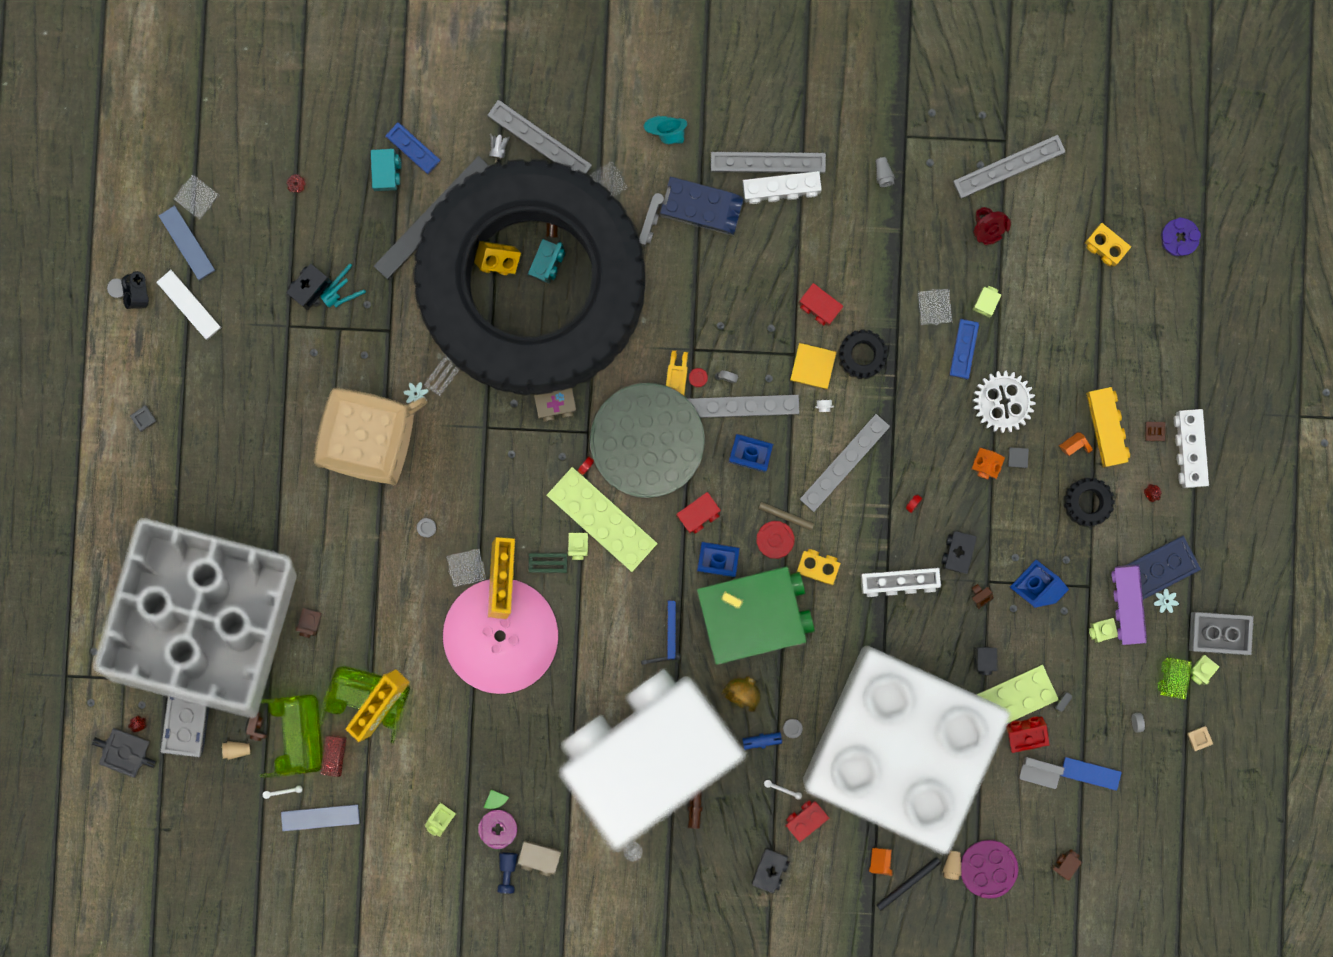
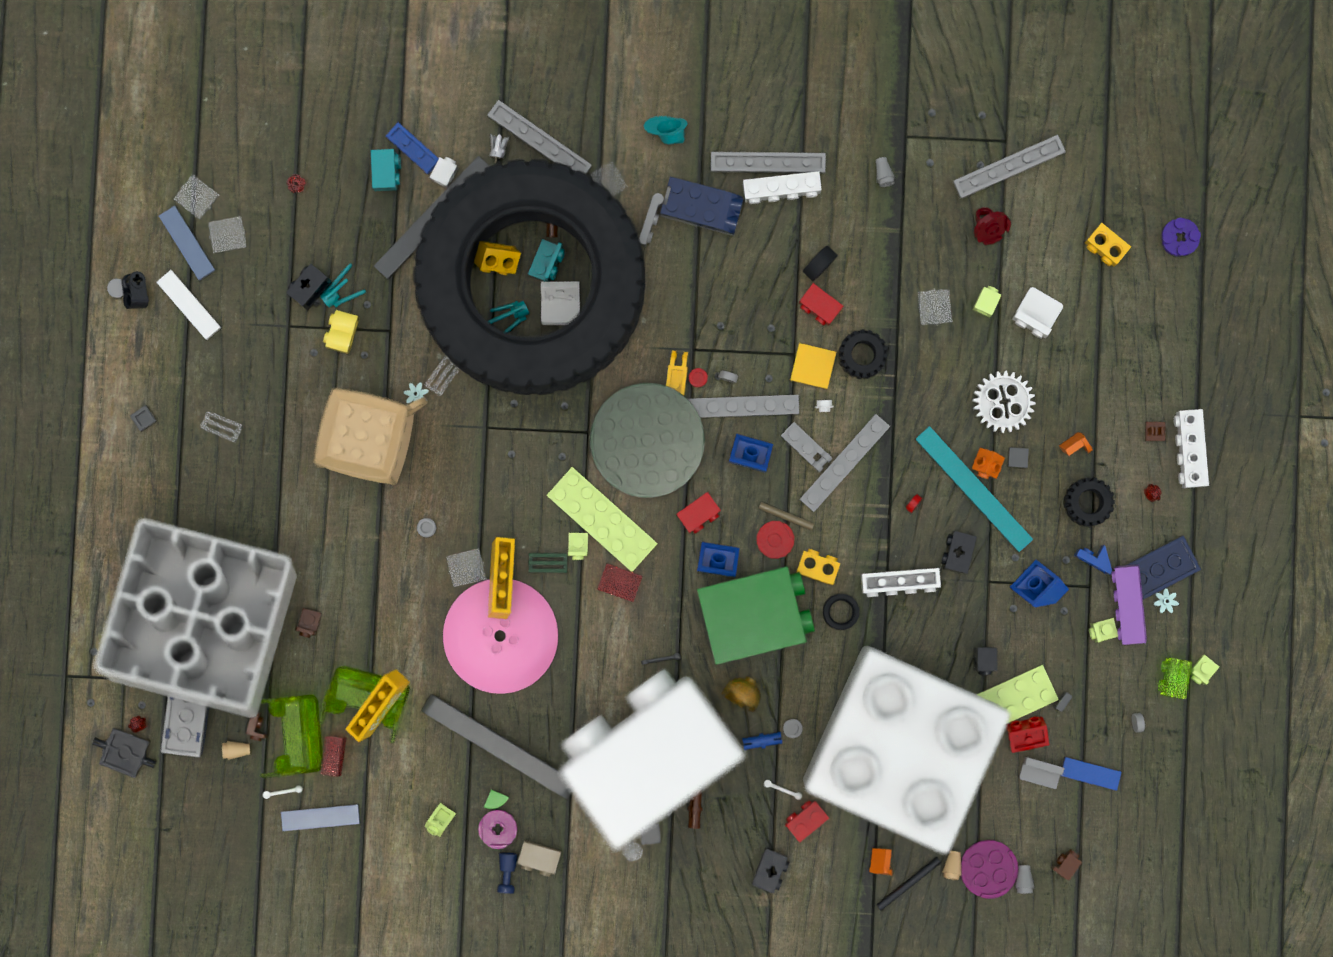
dark tan brick [534,388,577,422] -> none
red tile [577,457,594,475] -> none
blue tile [668,601,676,660] -> none
light yellow tile [722,592,743,608] -> none
blue tile [949,319,979,379] -> none
reddish brown tile [972,584,994,609] -> none
yellow brick [1086,387,1130,468] -> none
tan plate [1187,726,1213,751] -> none
light grey brick [1189,612,1253,655] -> none
none -> clear tile [200,410,243,443]
none -> clear piece [208,216,247,253]
none -> light yellow brick [323,310,359,354]
none -> beam [421,694,572,799]
none -> white brick [430,157,458,188]
none -> teal plant [487,300,530,333]
none -> white bracket [541,281,580,325]
none -> clear red plate [597,563,643,602]
none -> dark grey tile [640,823,661,845]
none -> light grey plate [781,422,833,473]
none -> black tyre [802,245,838,281]
none -> black tyre [823,594,860,630]
none -> teal tile [915,426,1033,552]
none -> white bracket [1012,287,1063,338]
none -> light grey cone [1015,865,1034,894]
none -> blue slope [1074,545,1112,575]

